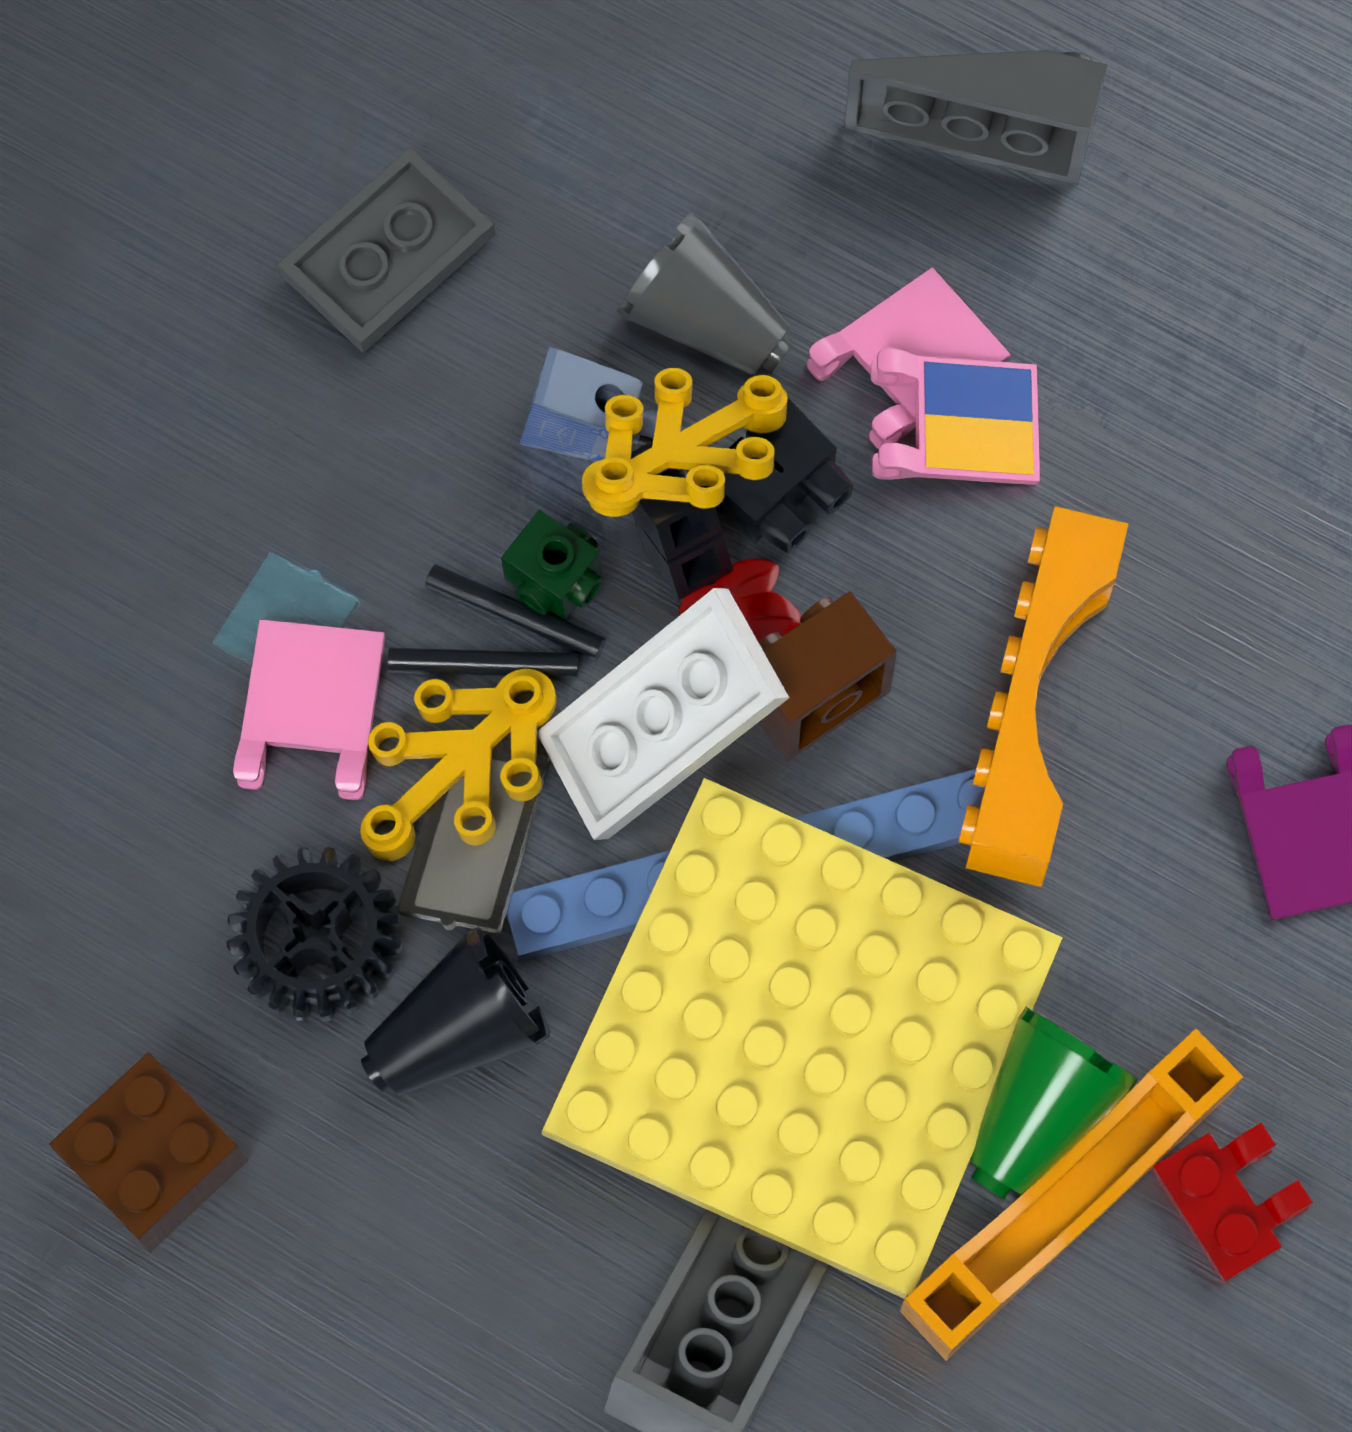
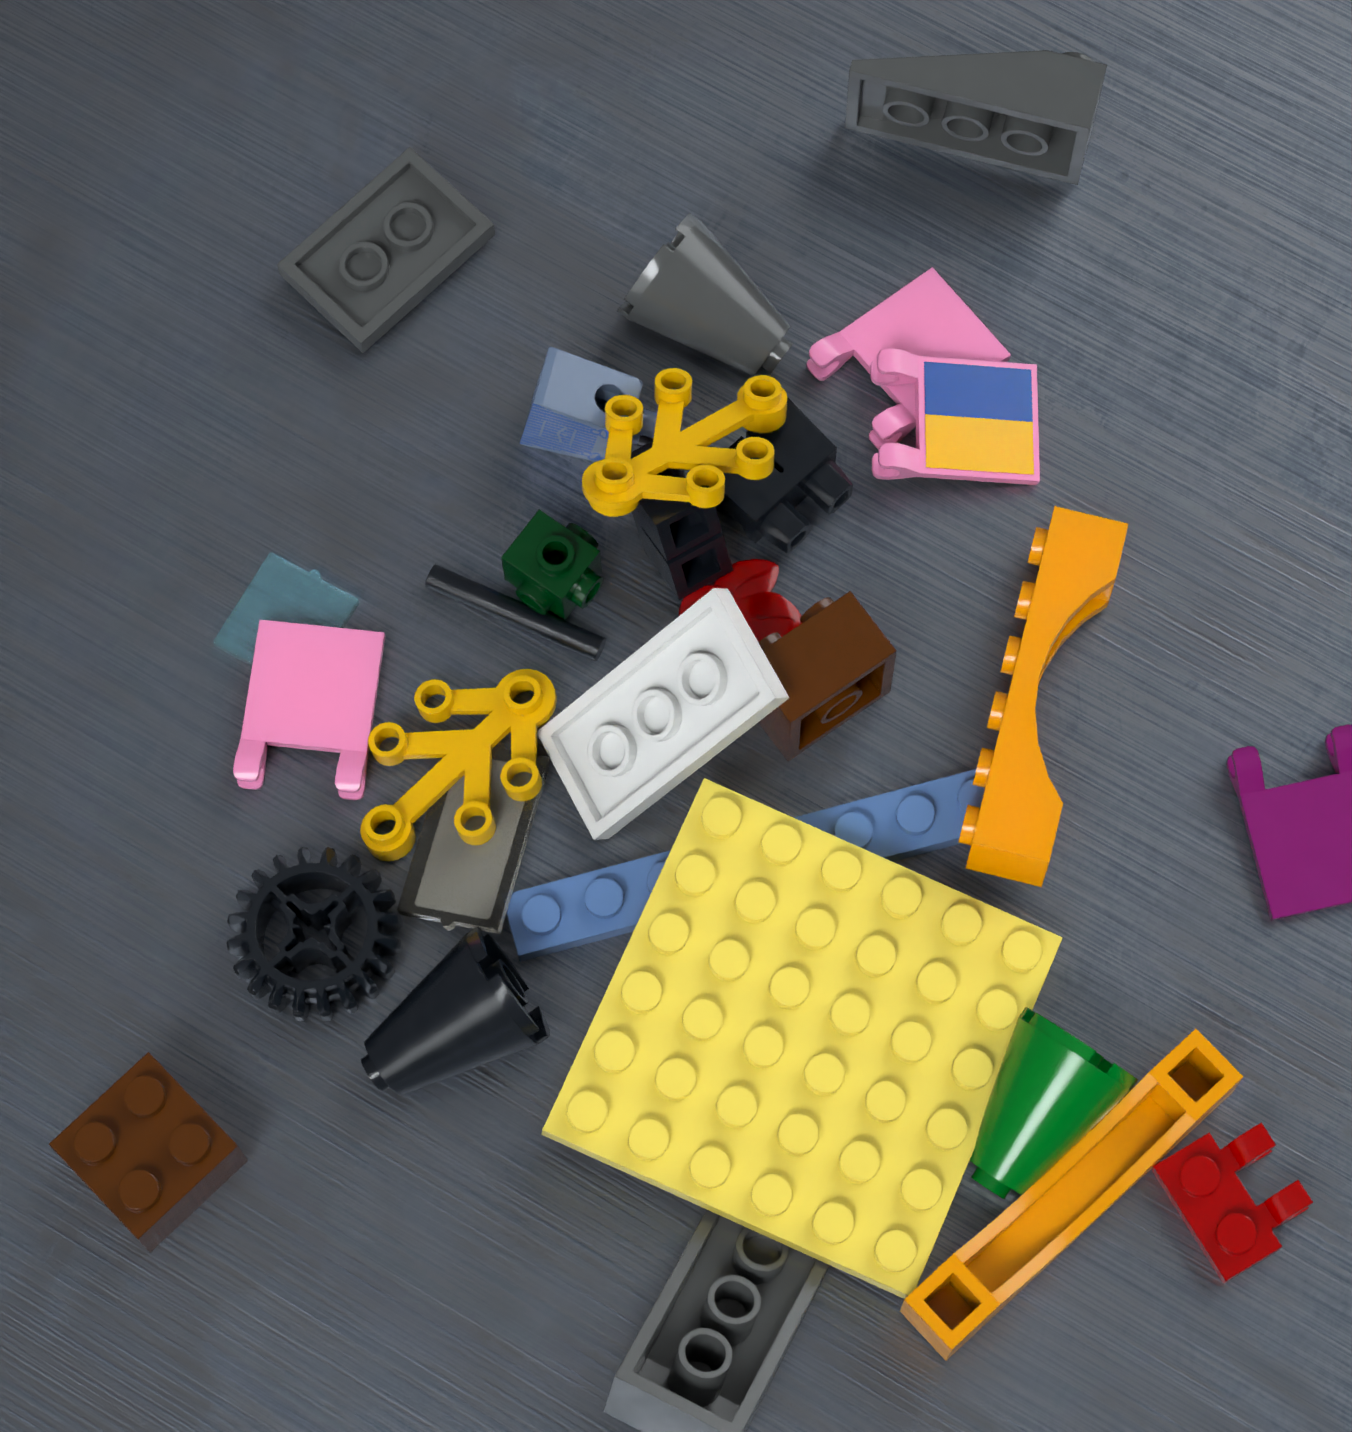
black bar [388,648,579,678] -> none

